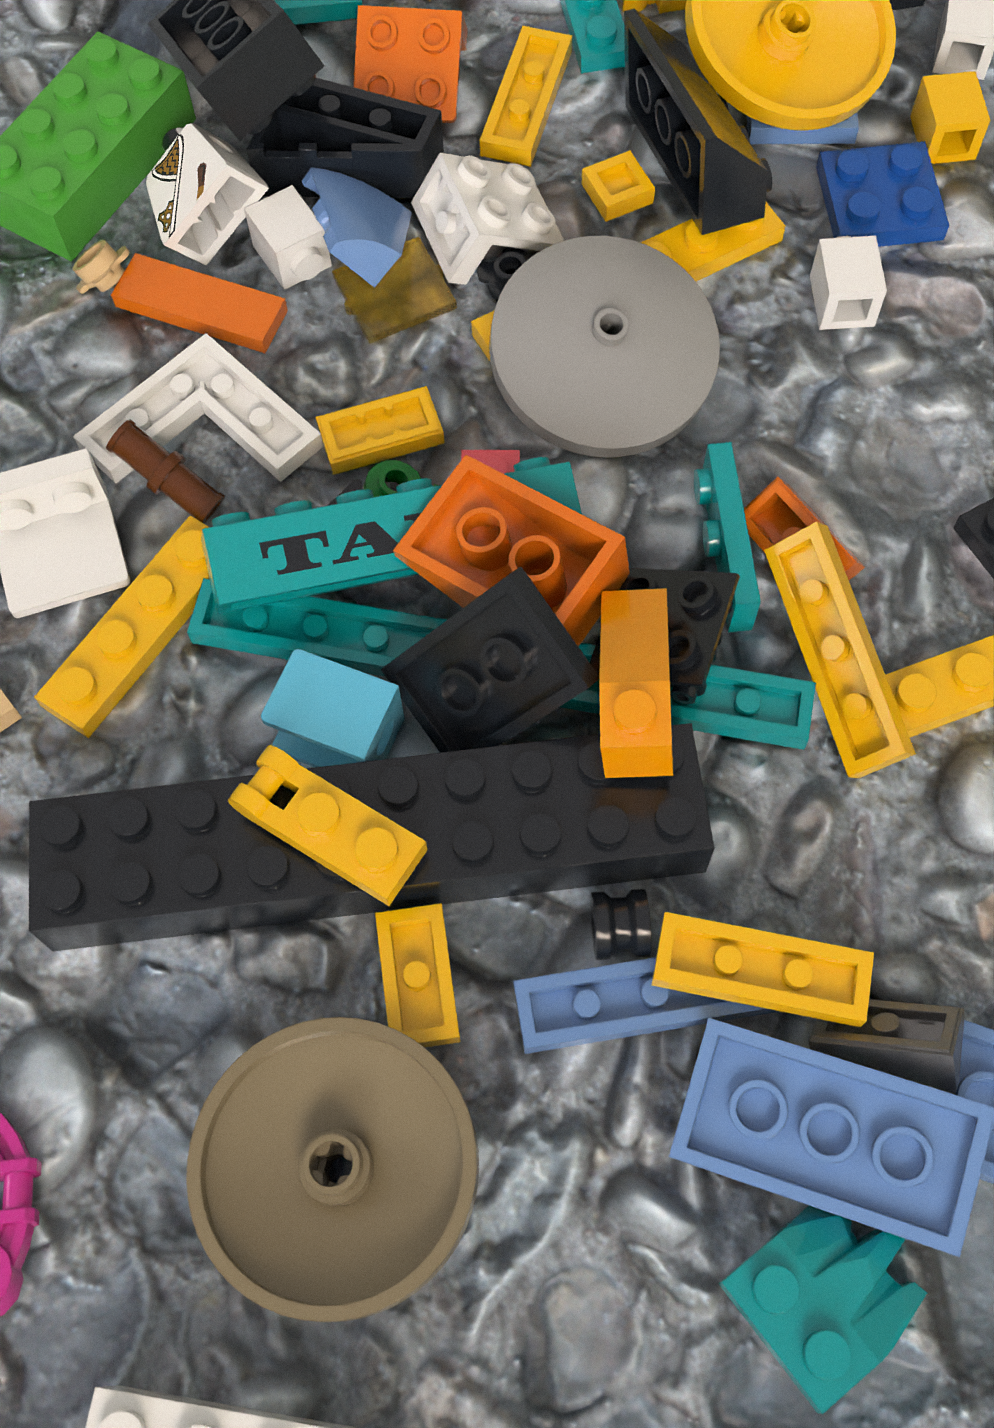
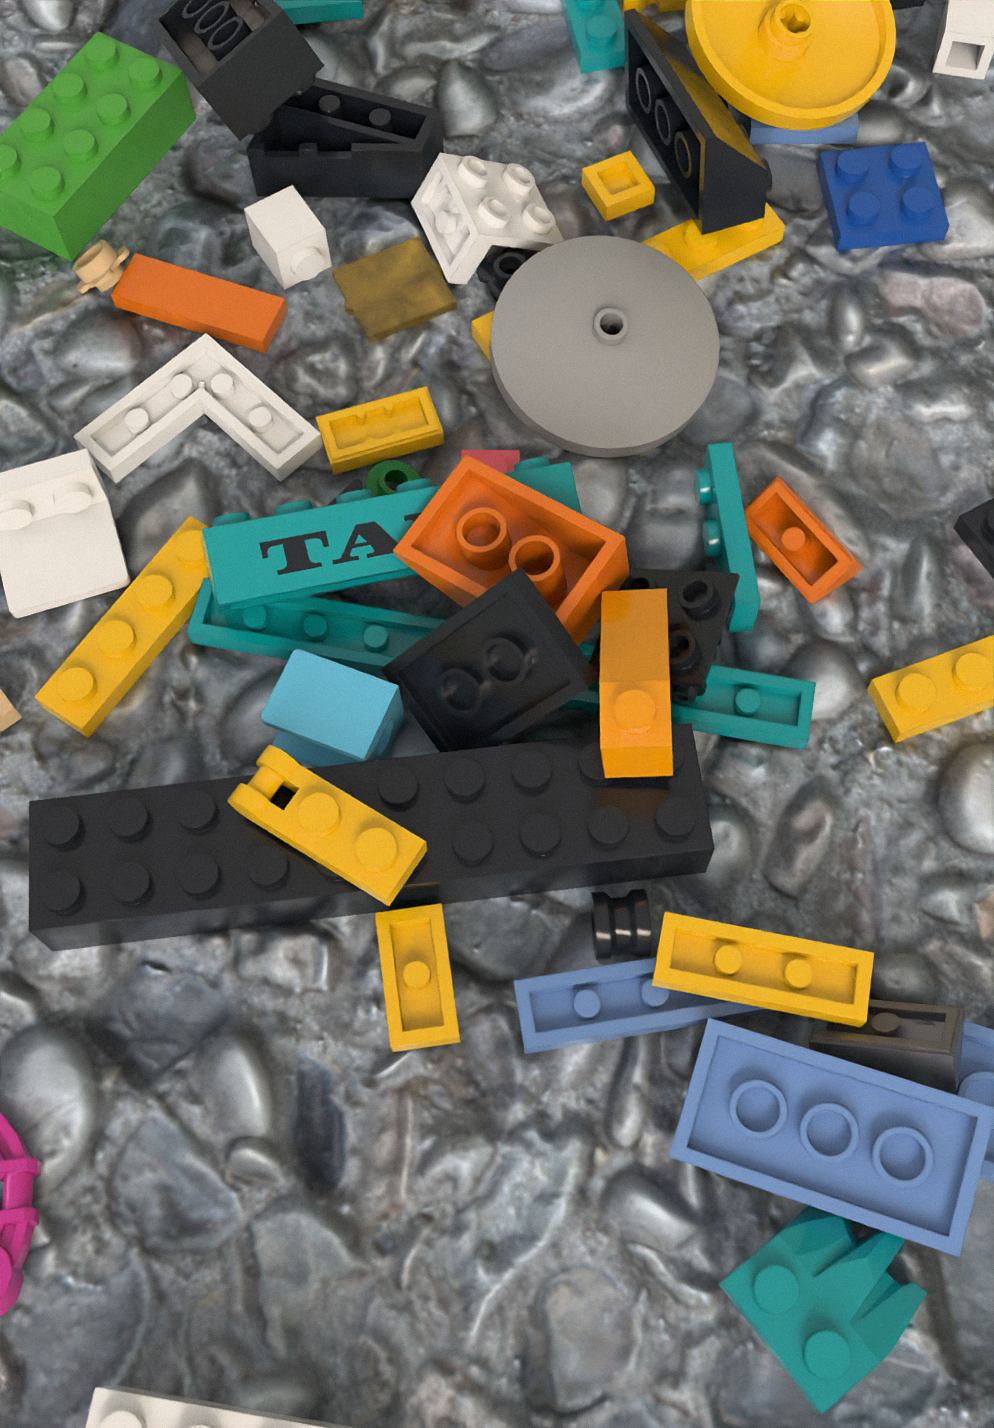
reddish brown pin [106,419,225,524] -> none
white torso [146,123,269,265] -> none
dark tan dish [186,1017,479,1322] -> none
medium blue slope [302,167,412,288] -> none
orange bracket [354,5,468,123] -> none
yellow plate [479,26,572,167] -> none
yellow plate [764,522,916,778] -> none
white brick [810,236,887,330] -> none
yellow brick [910,71,990,164] -> none

